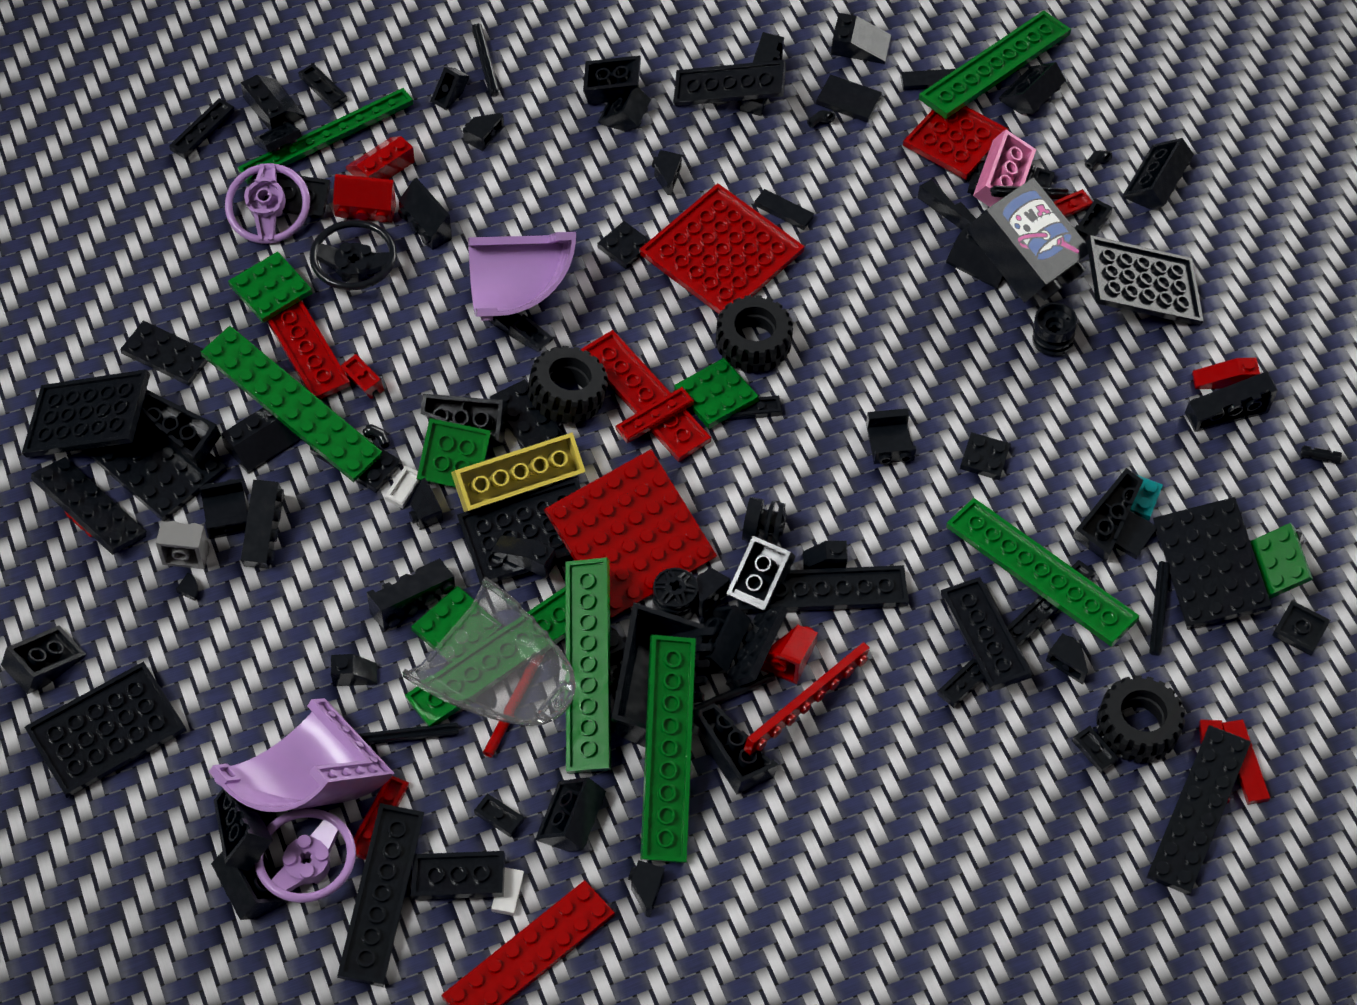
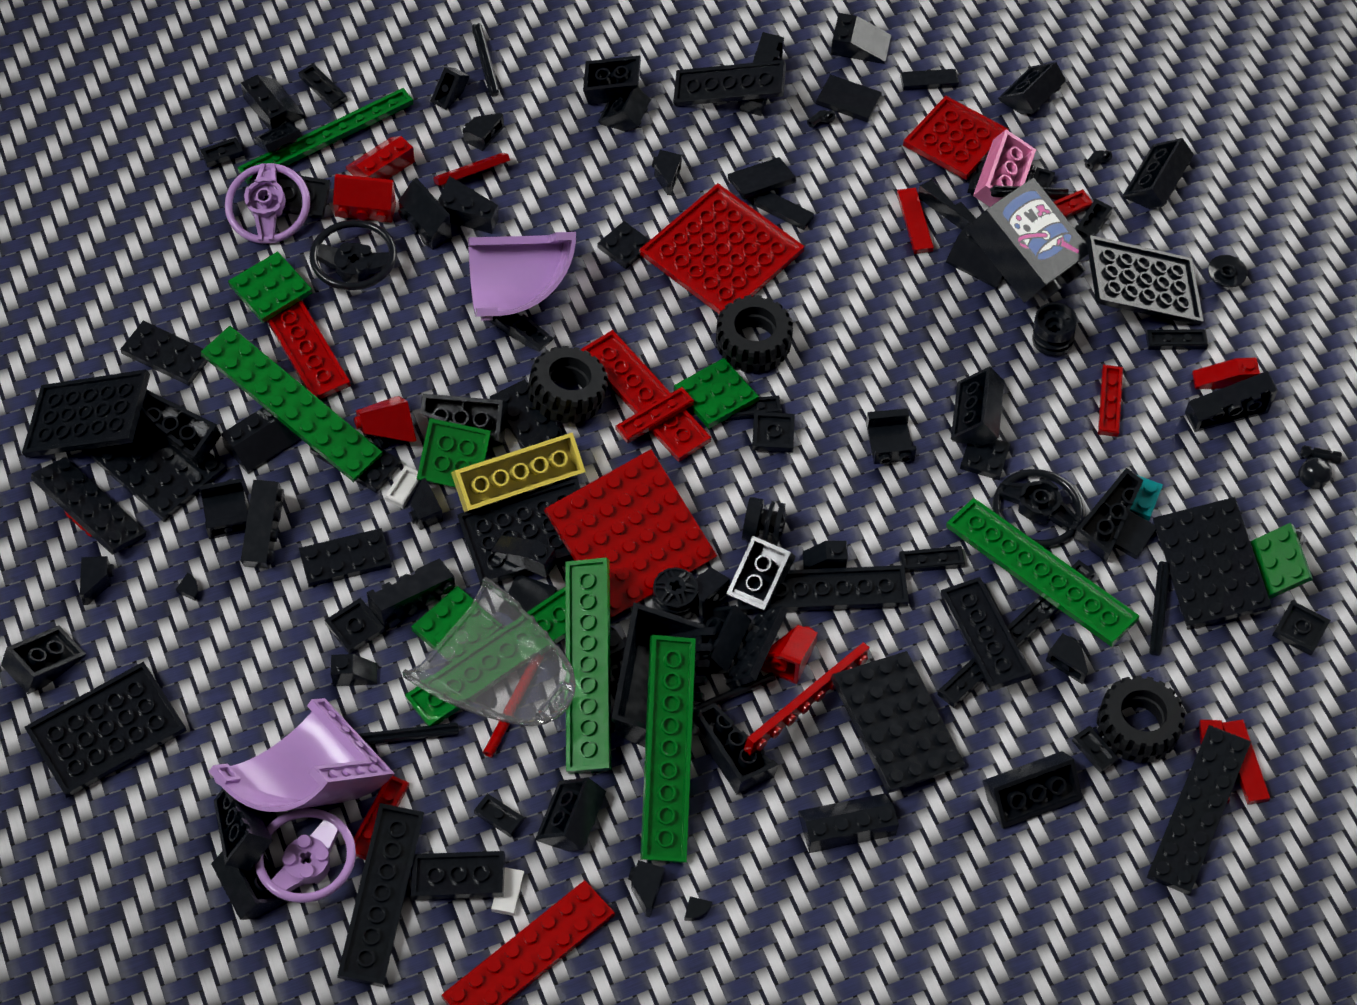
light grey brick [156,521,210,569] -> none
black plate [169,98,235,159] -> none
red hinge [340,354,385,399] -> none
green plate [919,11,1071,119] -> none
none -> black slope [79,556,114,605]
none -> black plate [200,137,244,168]
none -> black plate [299,528,392,587]
none -> black plate [324,598,385,654]
none -> red slope [354,396,416,442]
none -> red tile [433,153,510,186]
none -> black wedge [438,176,499,234]
none -> black tile [500,575,557,618]
none -> black tile [684,896,712,921]
none -> black tile [728,157,796,200]
none -> black plate [752,412,795,453]
none -> black slope [798,793,899,853]
none -> black plate [831,651,965,794]
none -> red tile [897,187,934,254]
none -> black tile [899,546,965,573]
none -> black slope [951,366,1005,446]
none -> black slope [983,751,1083,829]
none -> black piece [992,469,1084,548]
none -> red tile [1098,364,1123,437]
none -> black tile [1146,329,1209,350]
none -> black dish [1208,255,1247,287]
none -> black hair [1298,457,1332,489]

